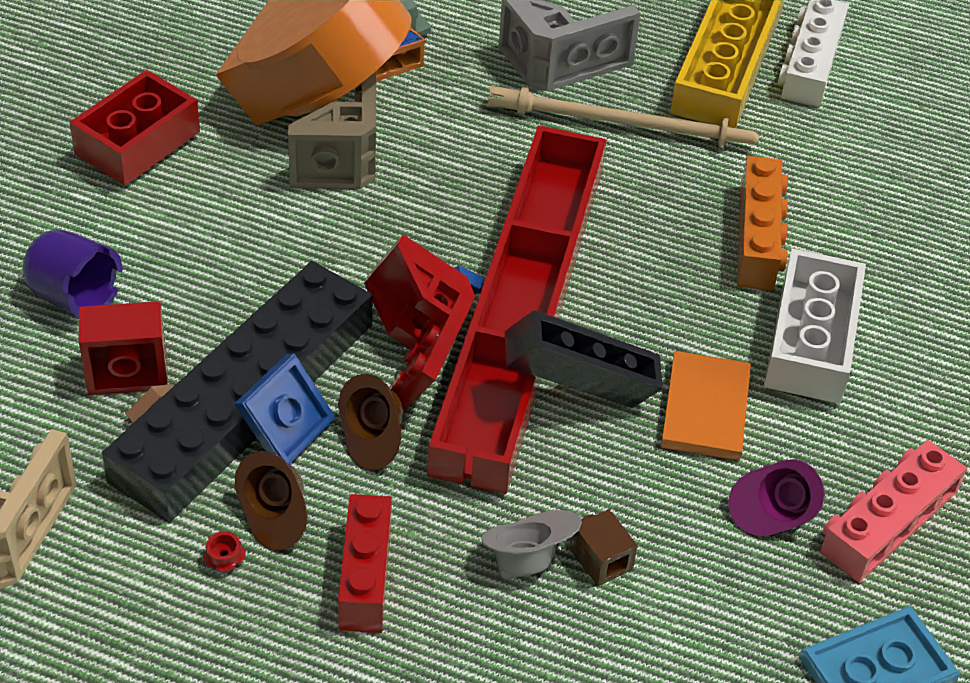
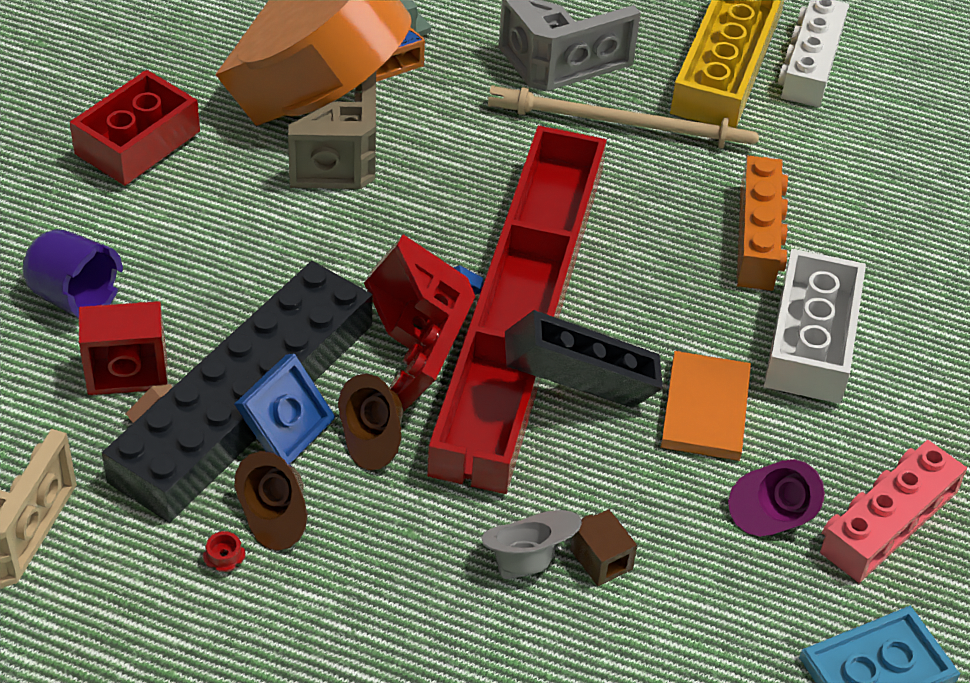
red brick [338,494,392,633] -> none

